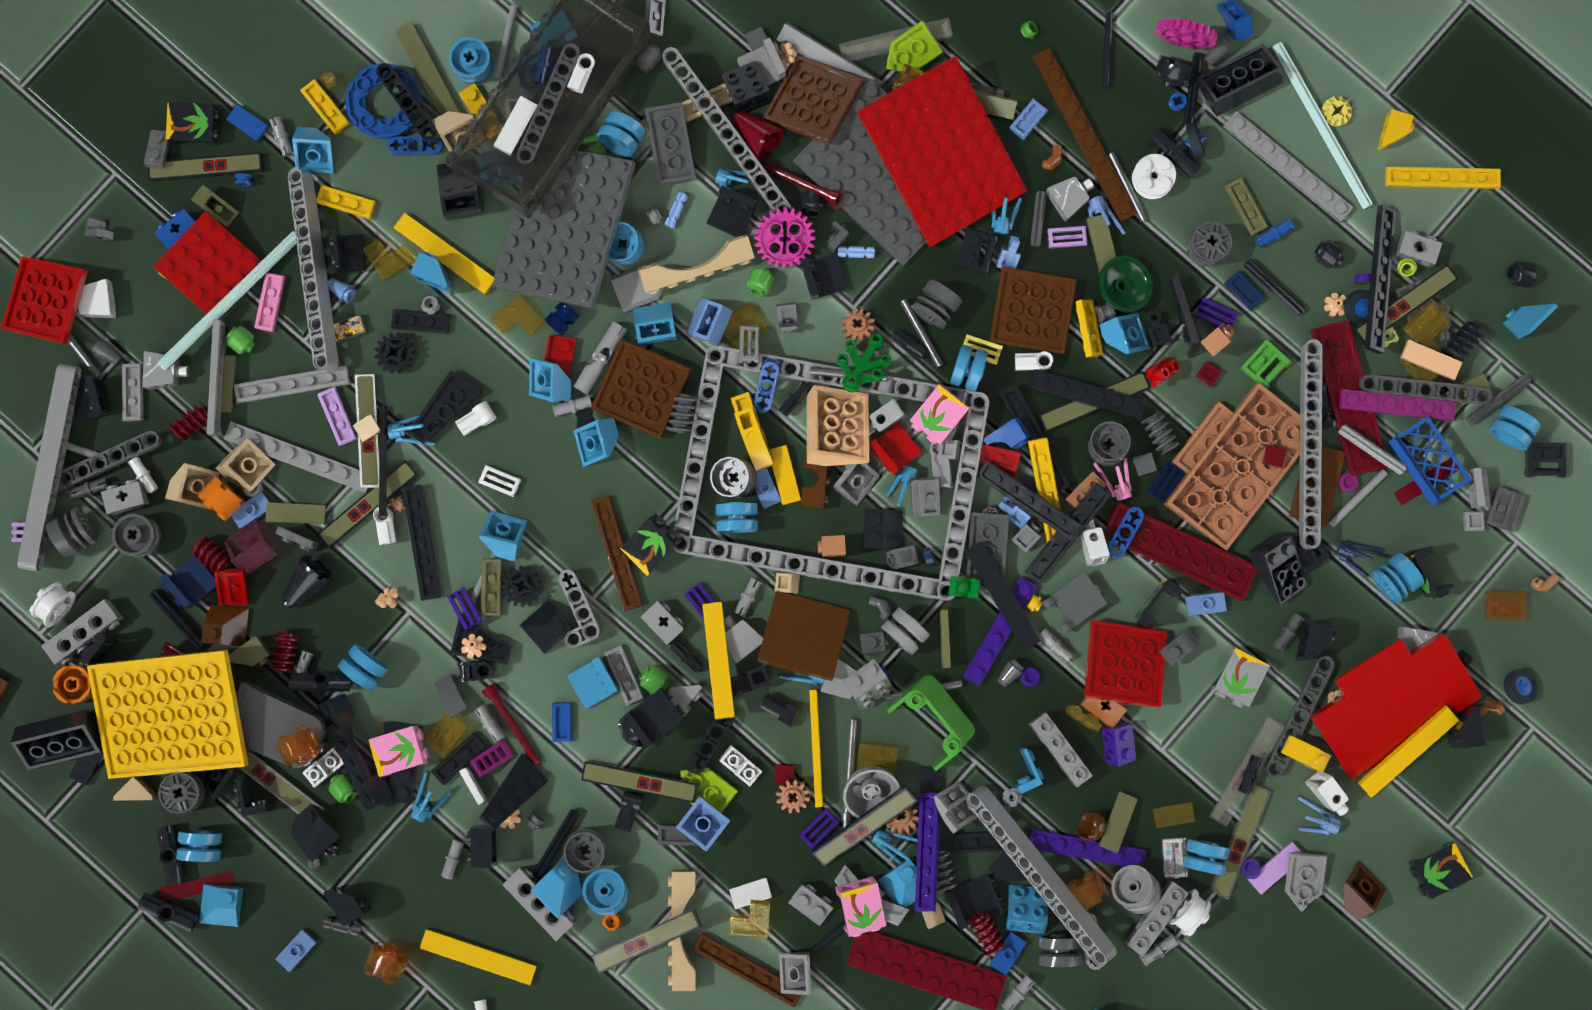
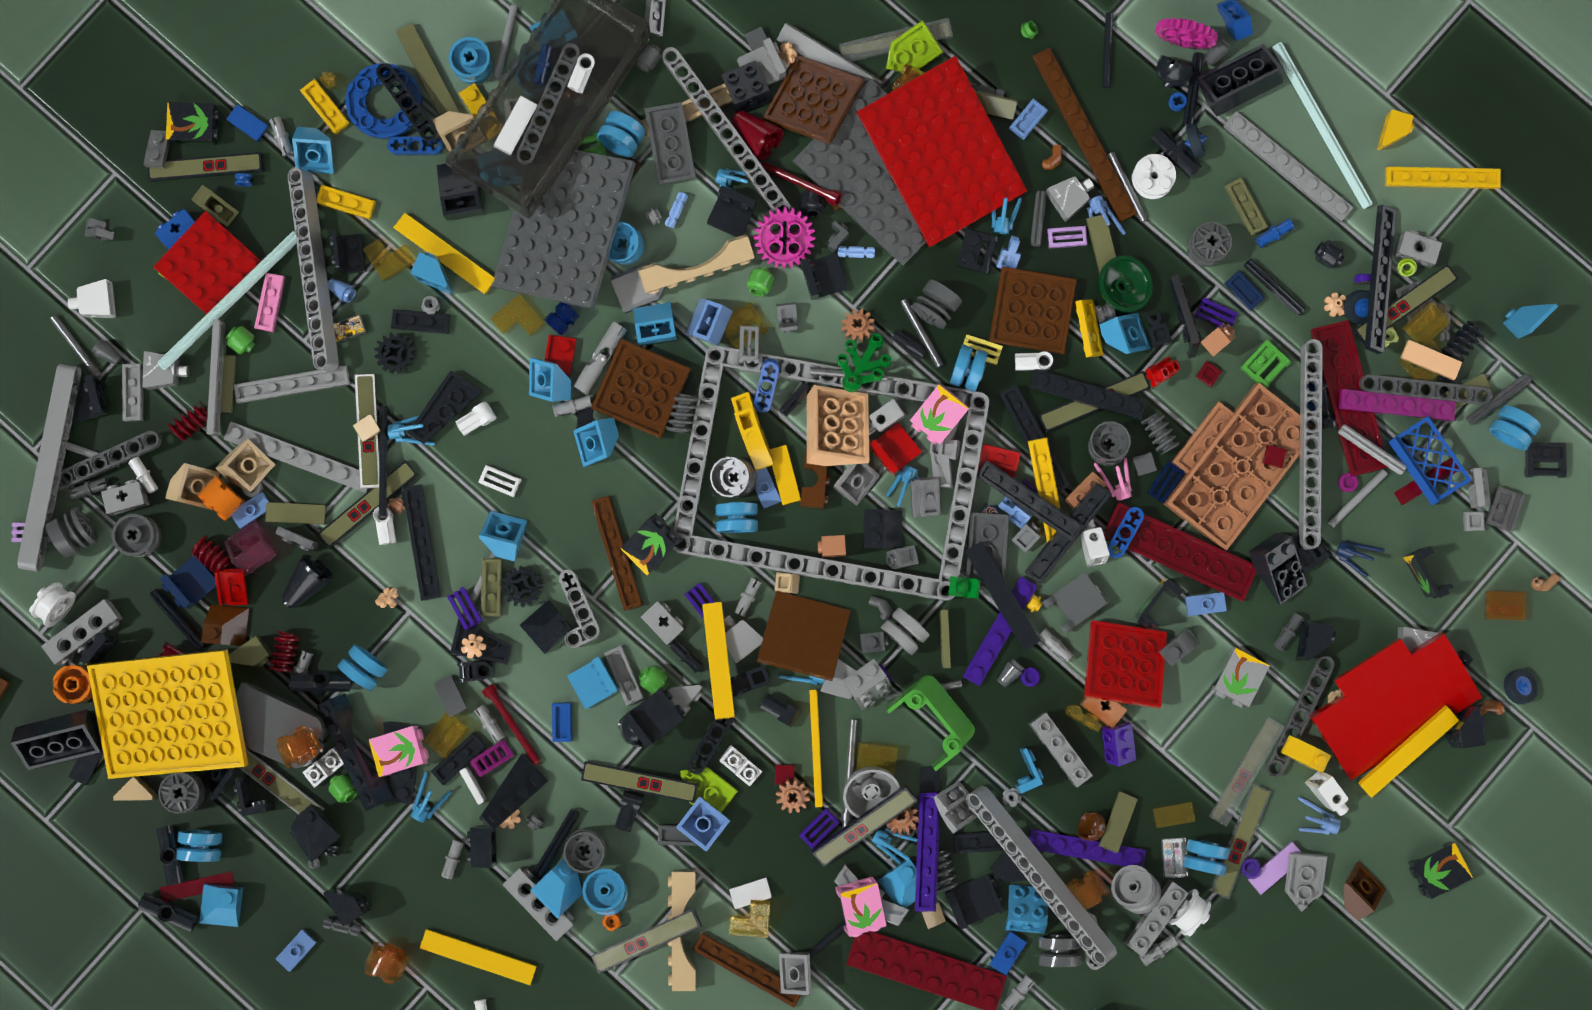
red plate [1,256,88,345] -> none
lavender tile [317,386,358,447] -> none
light grey bracket [788,883,834,926] -> none
dark blue tile [922,547,935,567] -> none
dark red piece [967,911,1005,956] -> none
arch [983,417,1031,448] -> none
black pin [1237,754,1263,795] -> none
reddish brown tile [1289,443,1345,527] -> none
light yellow gear [1322,96,1352,126] -> none
dark azure wheel [1371,552,1424,604] -> none
black head [1506,261,1537,288] -> none

